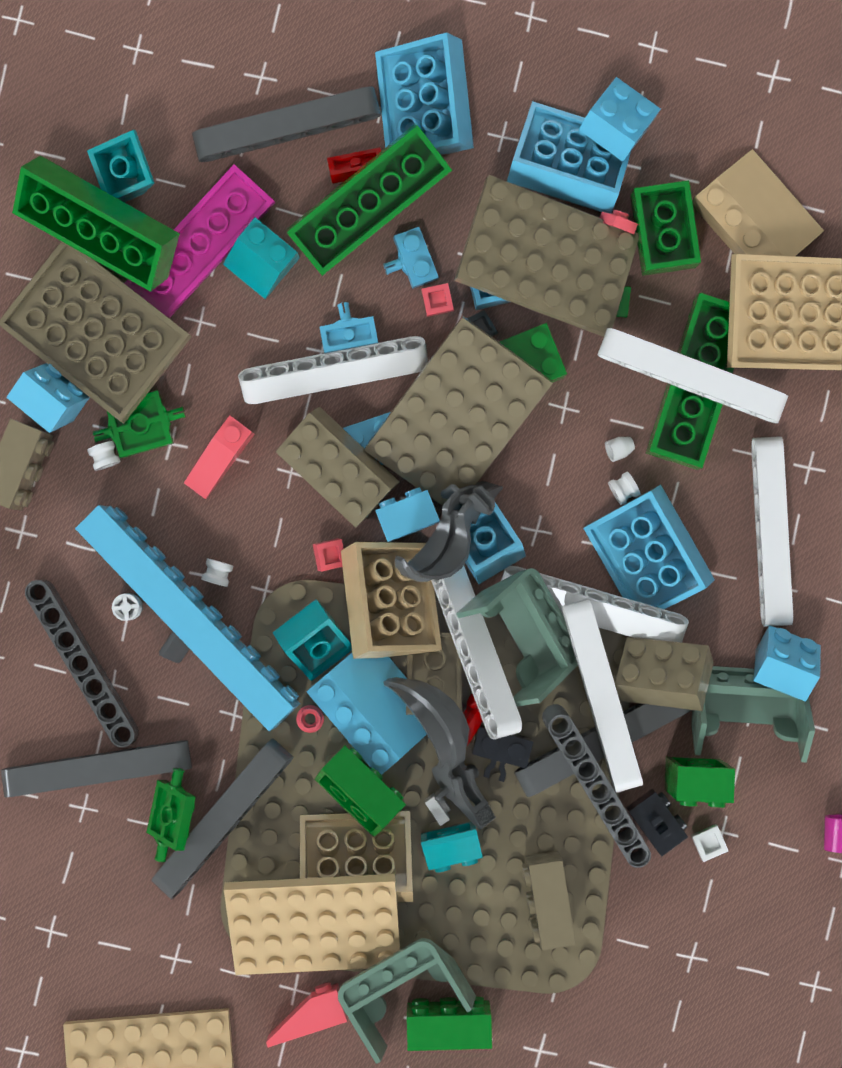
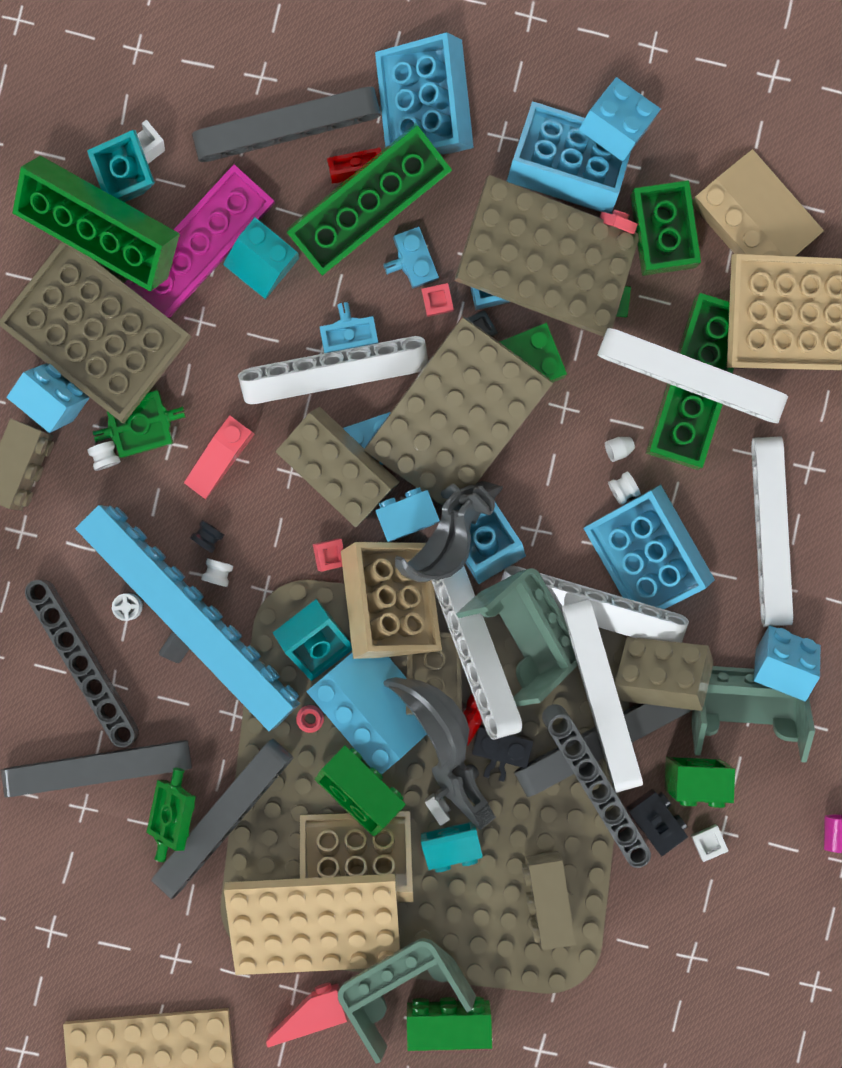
none -> white panel [137,120,165,164]
none -> black wheel [190,520,225,553]

